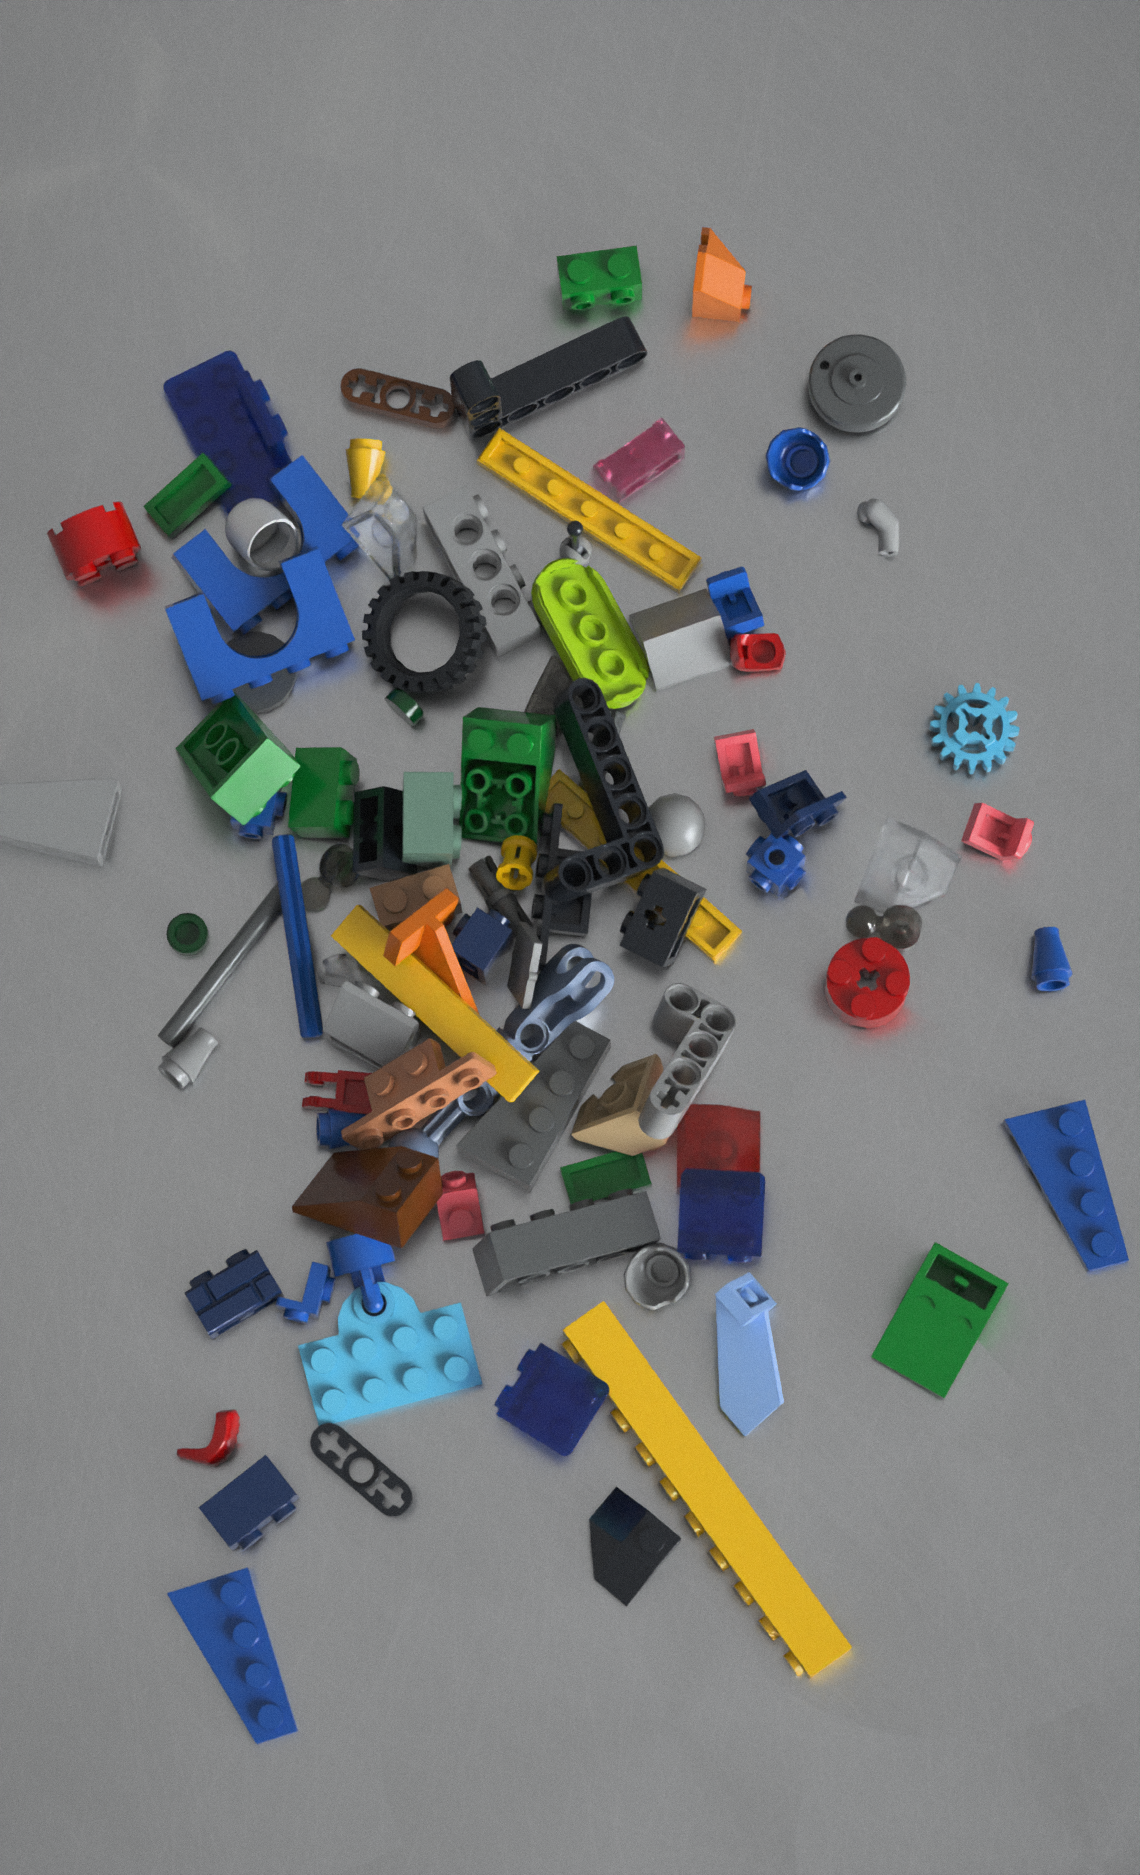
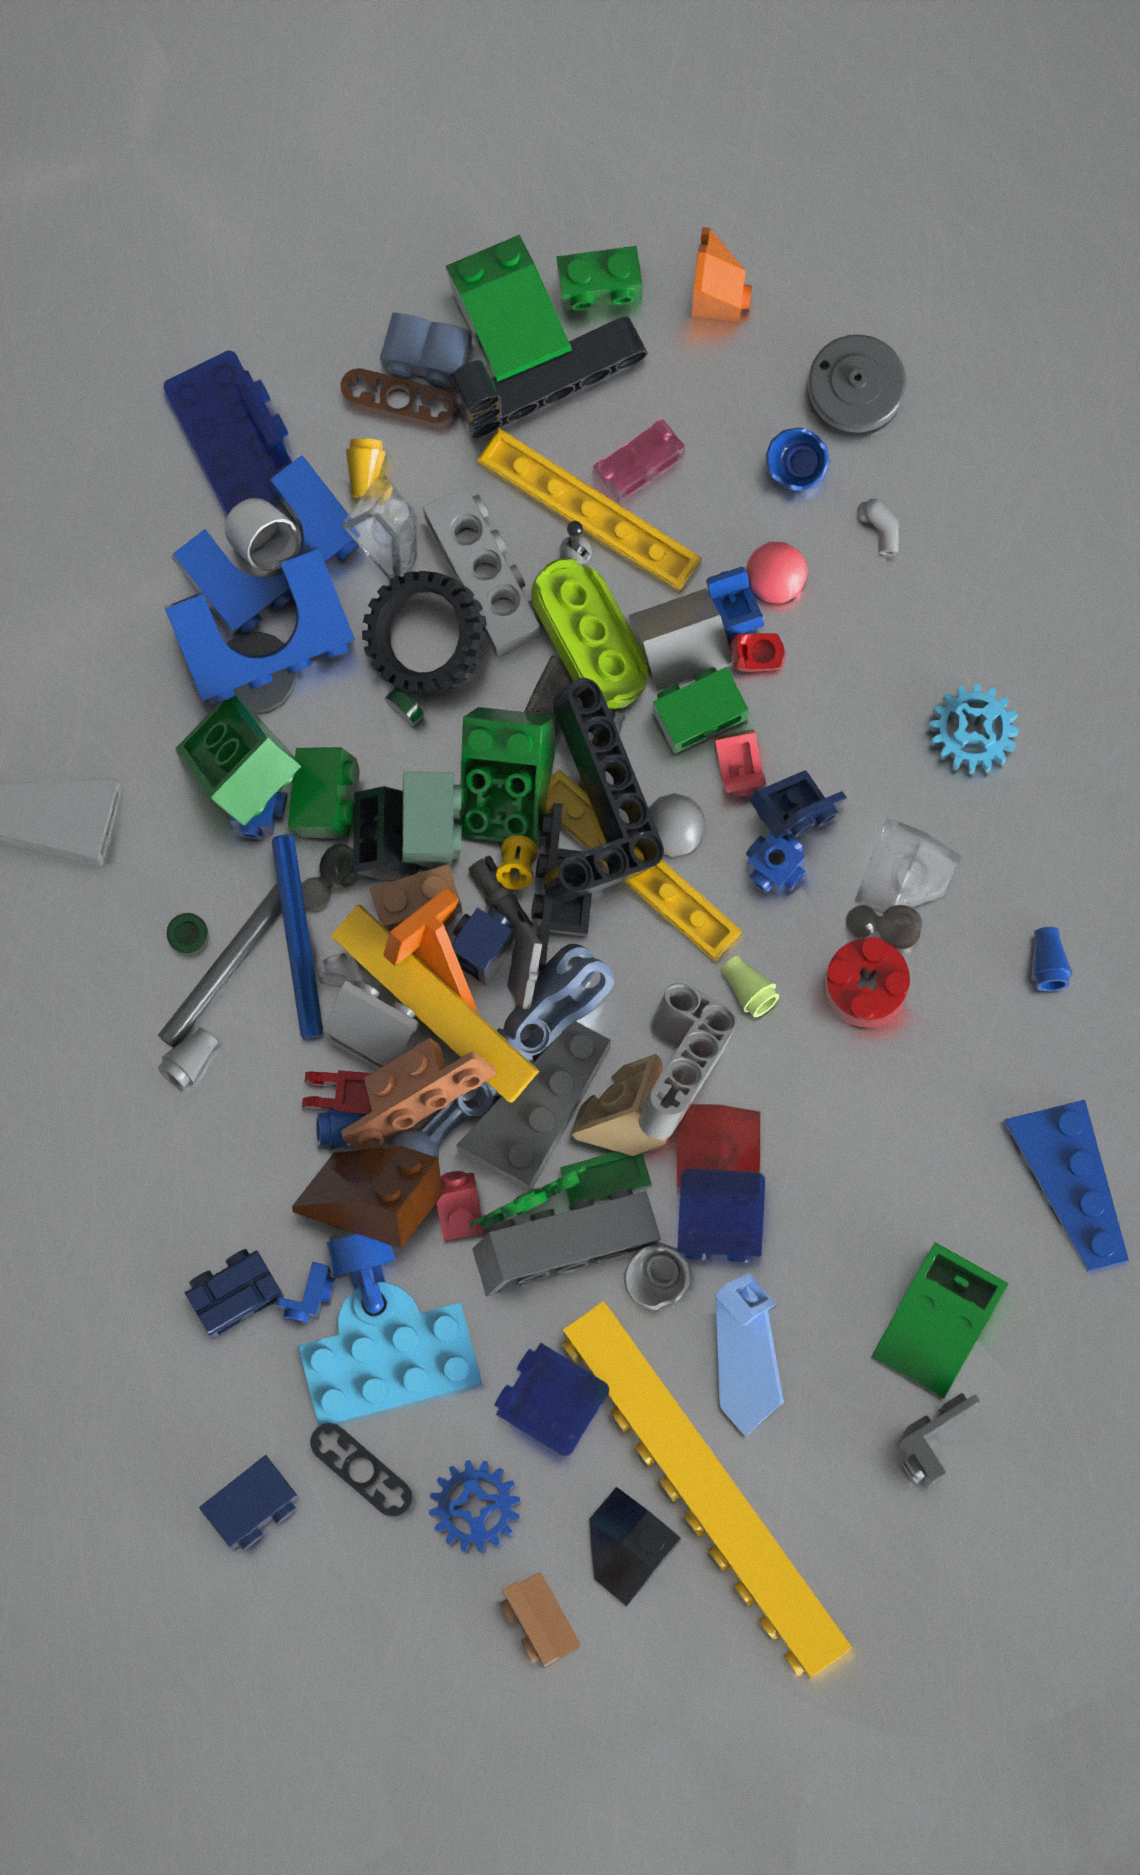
red brick [47,502,141,587] -> none
green tile [143,453,232,539] -> none
blue wing [167,1567,298,1744] -> none
red hair [177,1409,240,1467] -> none
black brick [619,868,707,967] -> none
coral bracket [961,803,1034,860] -> none
none -> sand blue brick [380,312,472,388]
none -> blue gear [429,1460,521,1553]
none -> green slope [445,235,572,382]
none -> green plant [469,1166,586,1230]
none -> medium nougat bracket [500,1573,580,1667]
none -> green brick [653,667,749,754]
none -> yellowish green cone [720,955,779,1017]
none -> coral hair [746,542,808,604]
none -> dark grey bracket [898,1393,980,1489]

